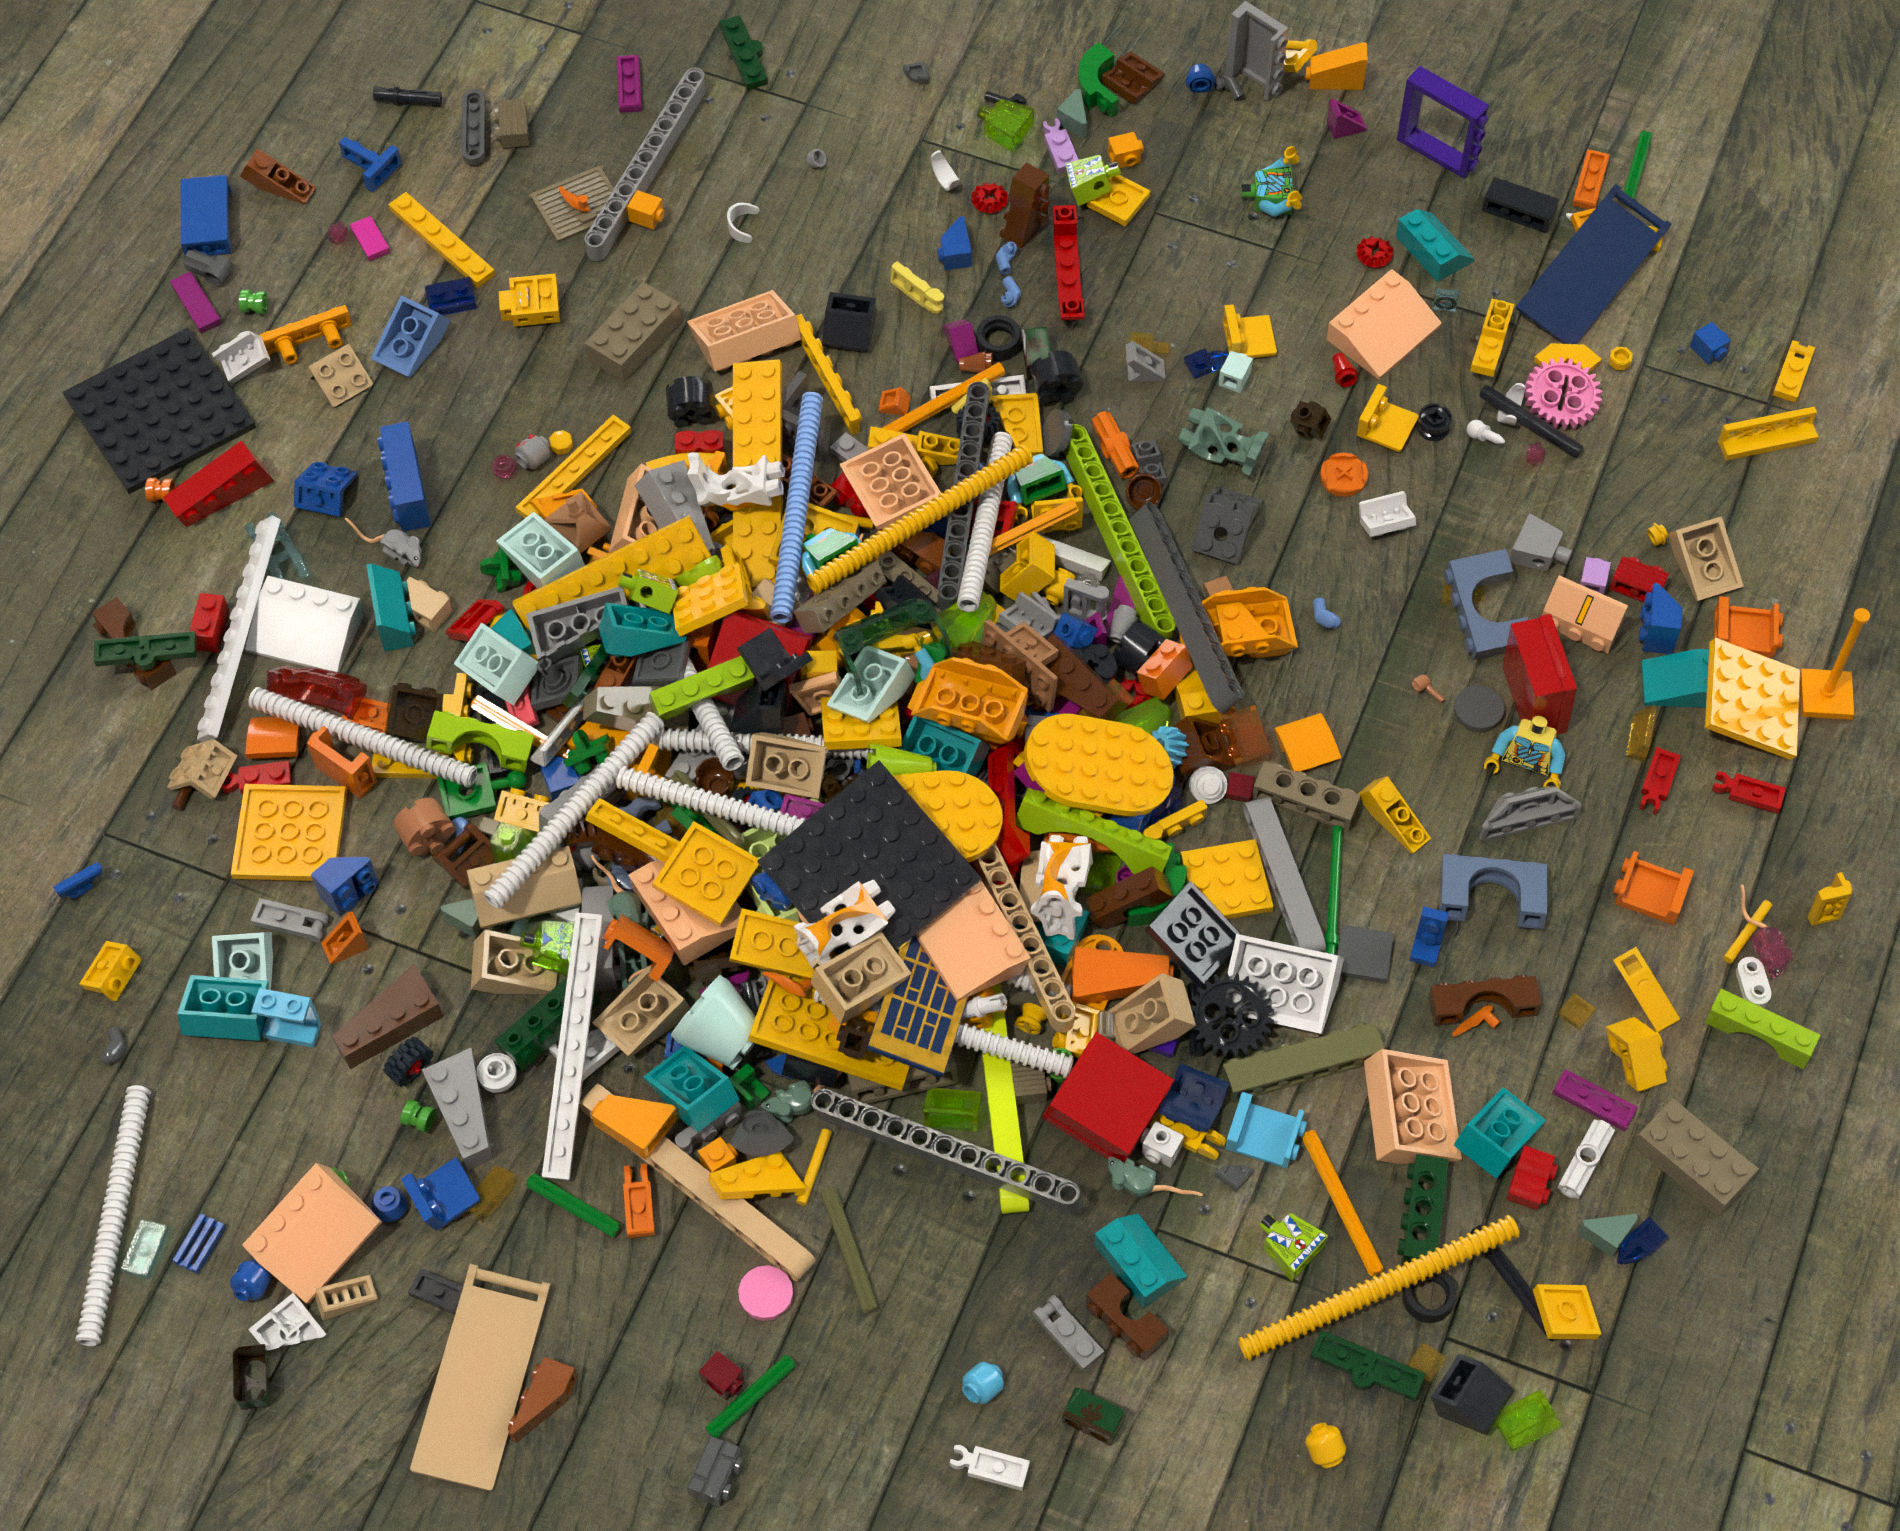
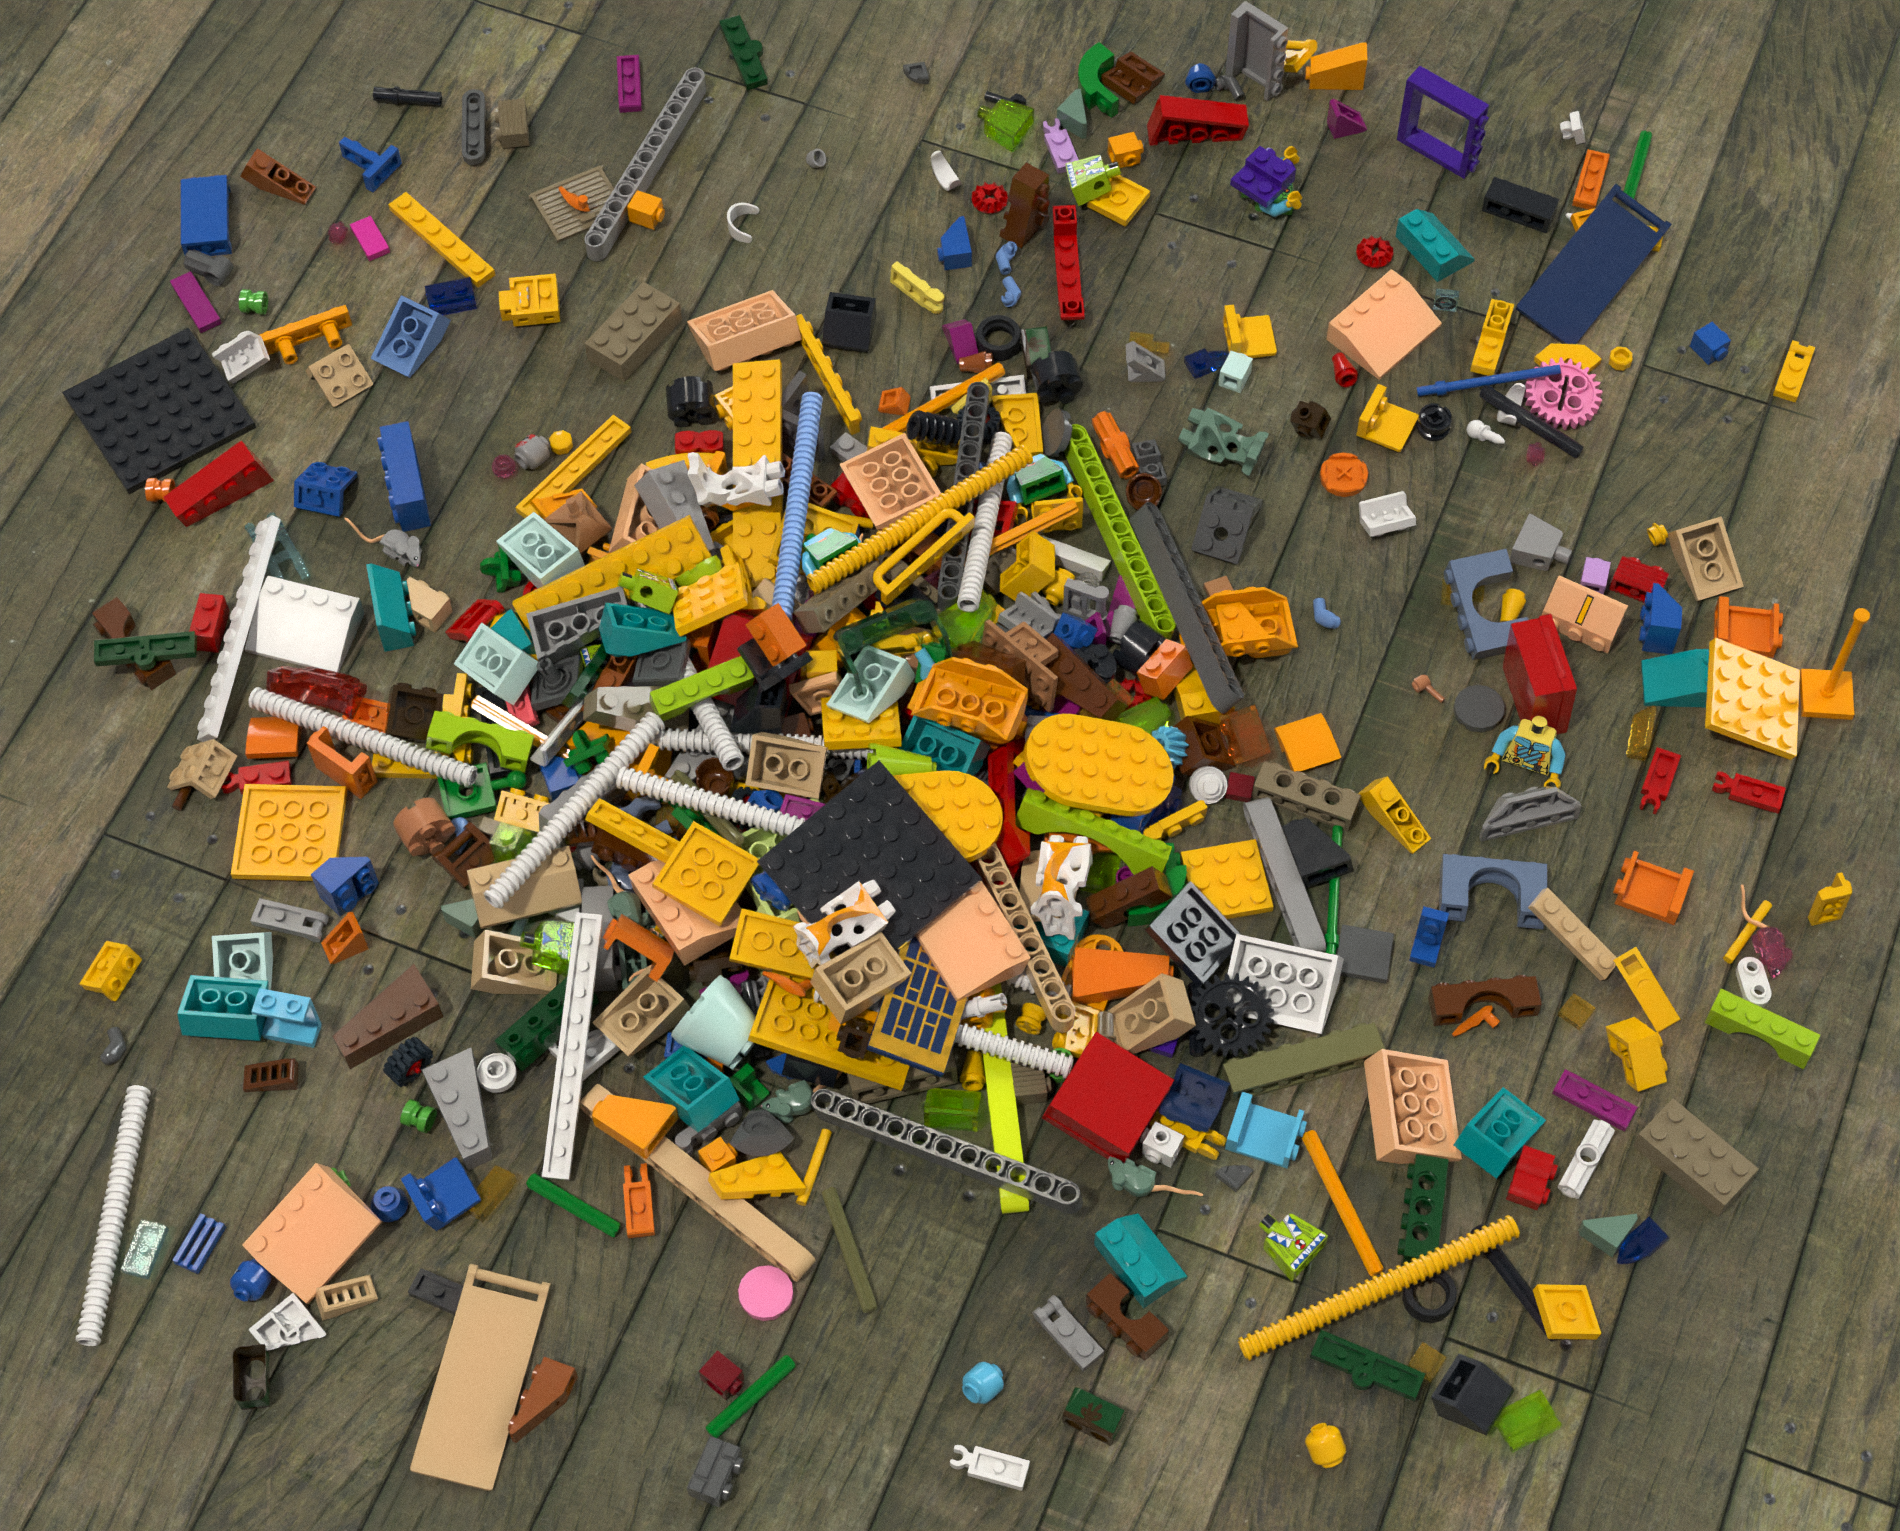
blue tile [53,862,102,899] -> none
yellow fence [1718,406,1819,461] -> none
none -> reddish brown slope [243,1058,299,1092]
none -> orange brick [745,603,807,667]
none -> yellow piece [873,508,975,606]
none -> black piece [906,410,961,448]
none -> yellow cone [959,1050,986,1091]
none -> red wedge [1147,95,1249,146]
none -> dark purple plate [1230,146,1296,208]
none -> black slope [1282,817,1354,888]
none -> blue bar [1417,364,1561,397]
none -> yellow cone [1500,589,1526,622]
none -> tan plate [1528,888,1617,981]
none -> white tile [1560,111,1585,144]

